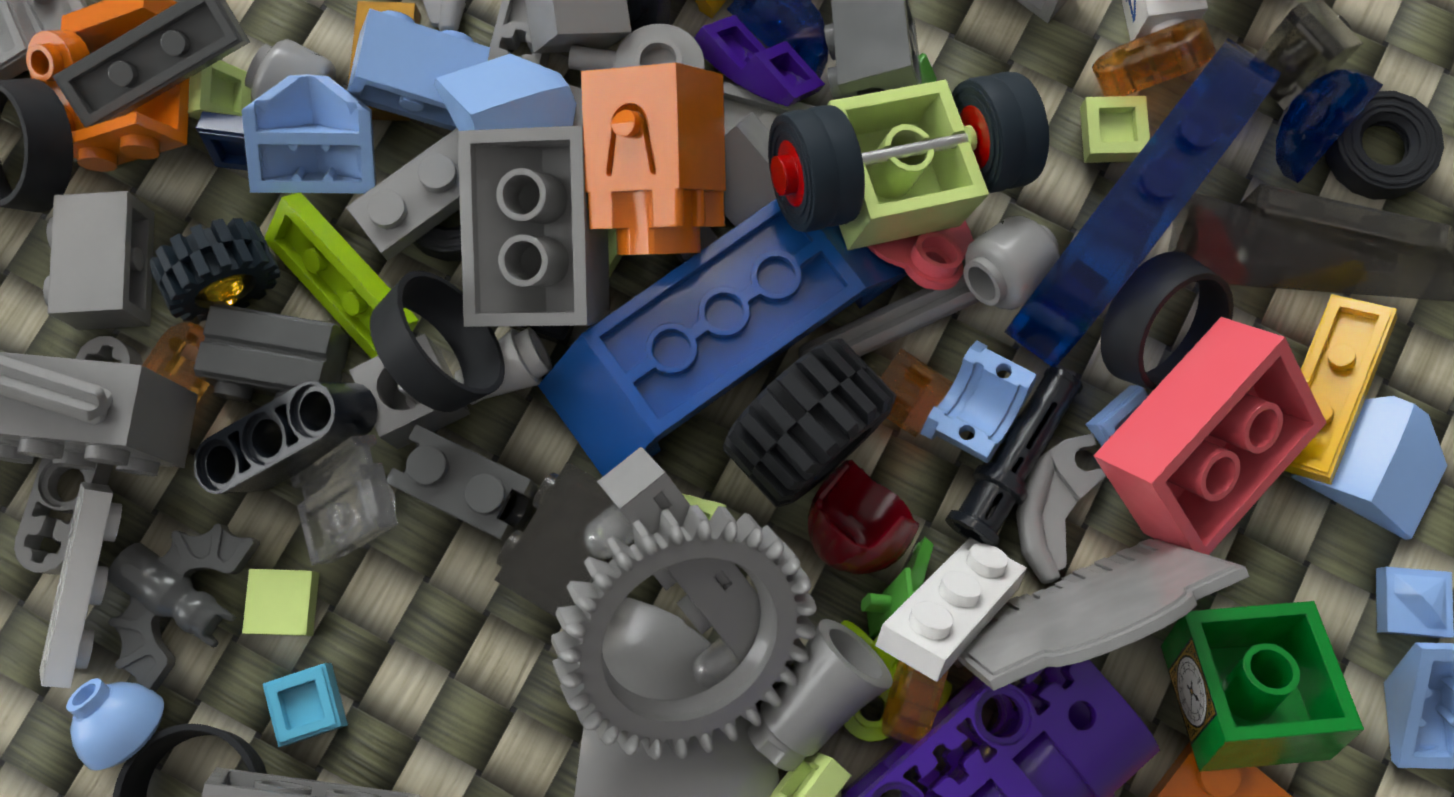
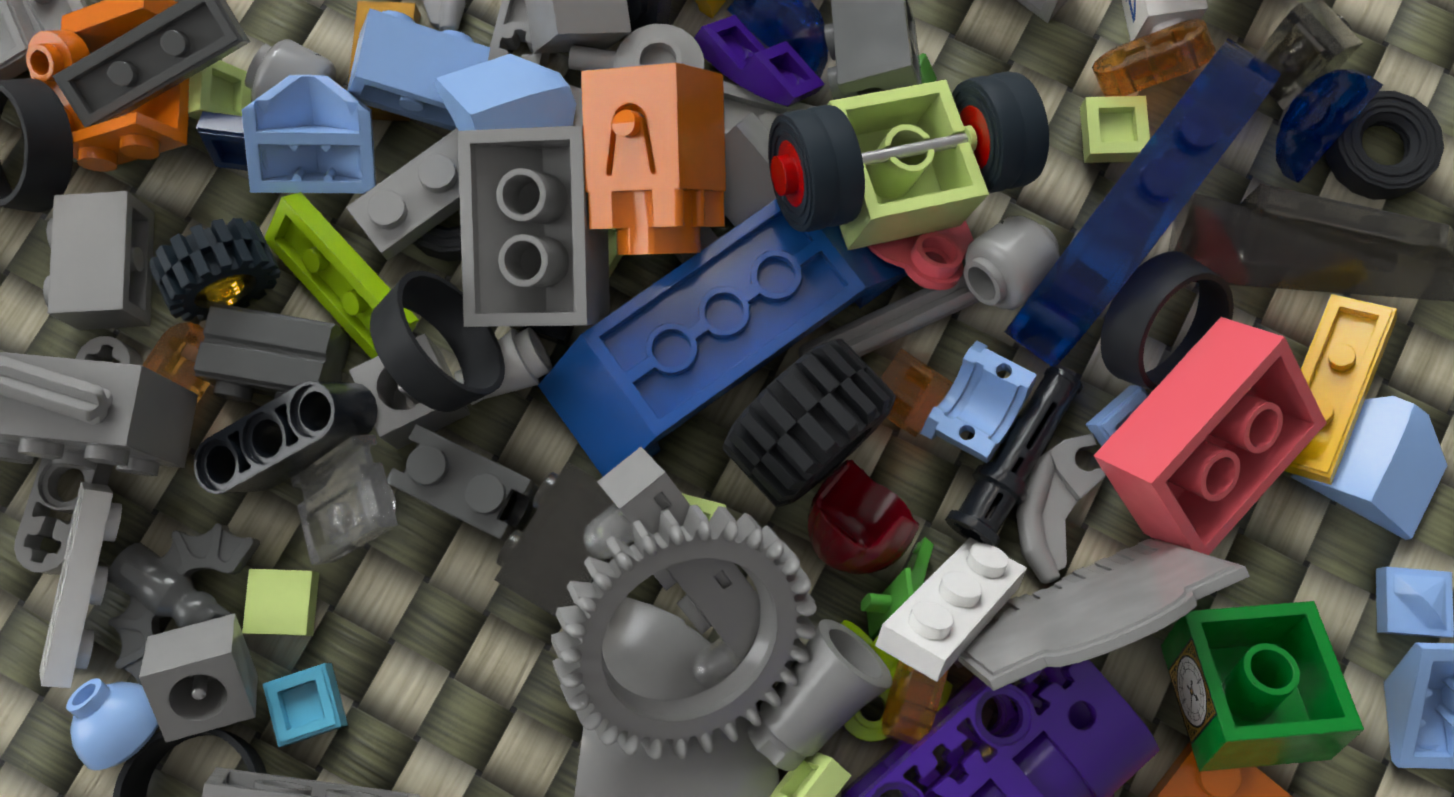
none -> light grey piece [139,613,258,743]

